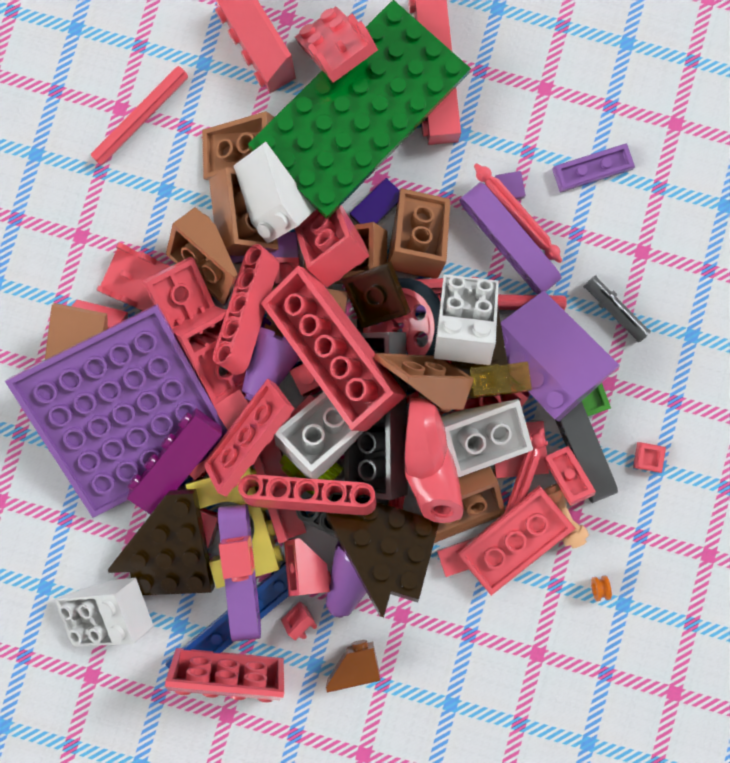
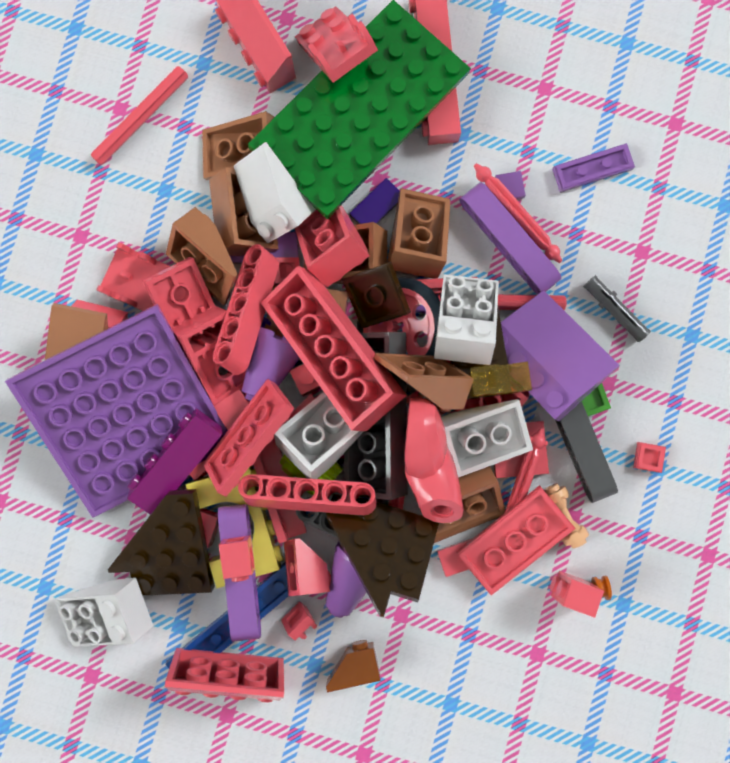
coral plate [544,446,596,506] -> none
none -> coral brick [550,571,604,618]

